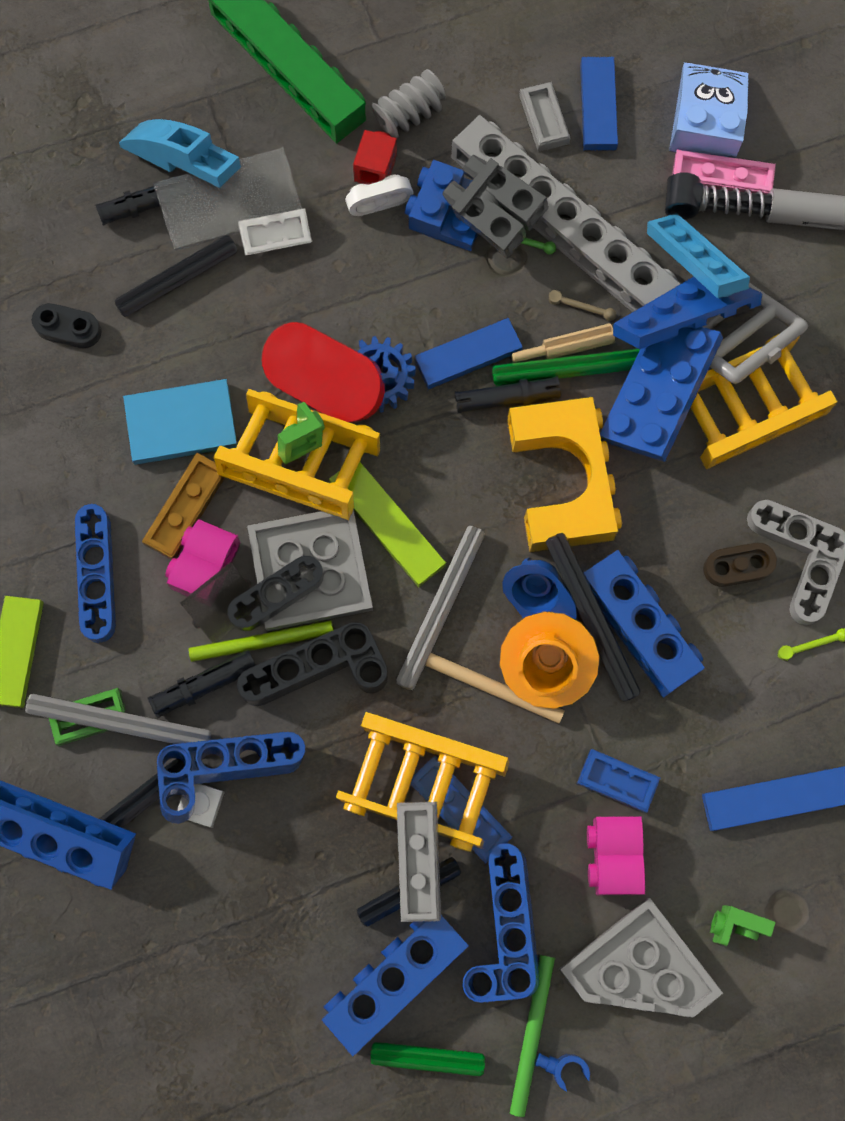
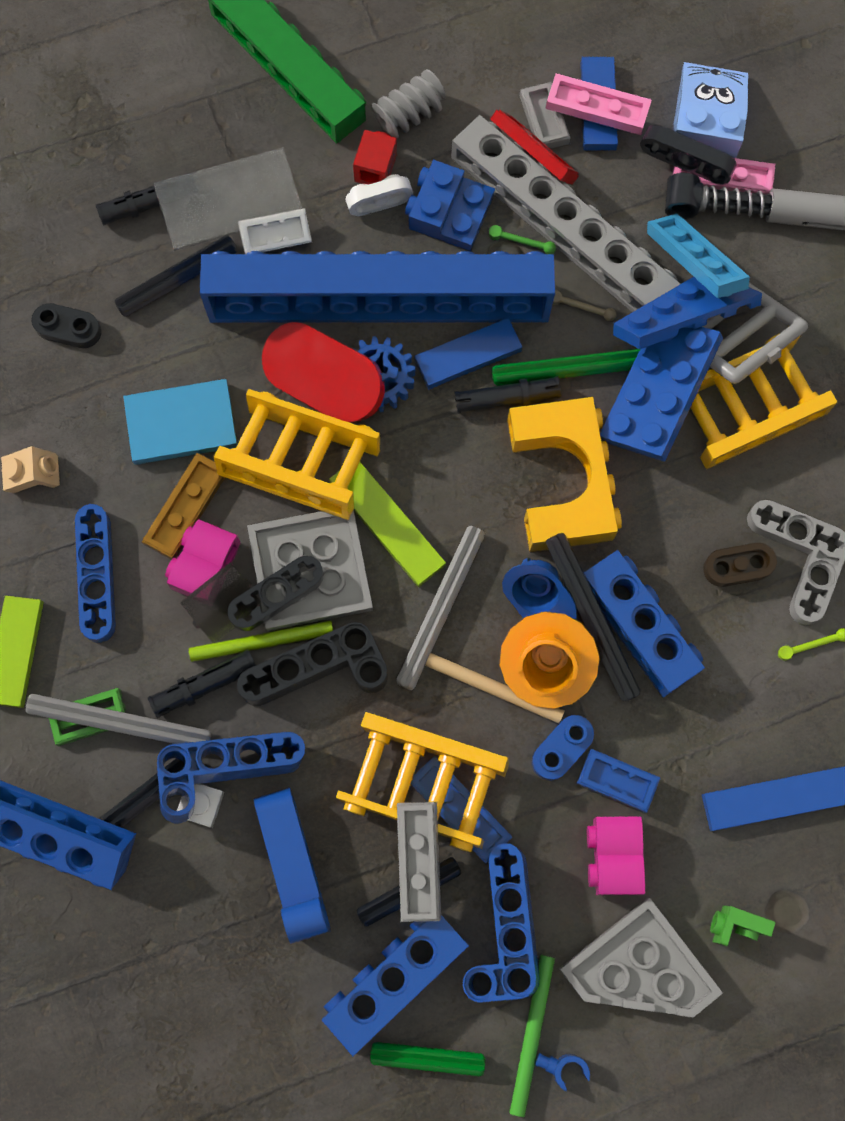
dark azure slope [119,119,241,188] -> none
bright green bracket [278,402,325,465] -> none
dark grey hips [443,155,549,260] -> none
tan axle [511,323,615,363] -> none
none -> tan bracket [1,446,60,493]
none -> blue brick [200,251,555,323]
none -> blue beam [254,788,331,944]
none -> red tile [490,109,579,185]
none -> blue plate [532,715,594,781]
none -> bright pink plate [546,73,652,135]
none -> black beam [640,125,737,184]

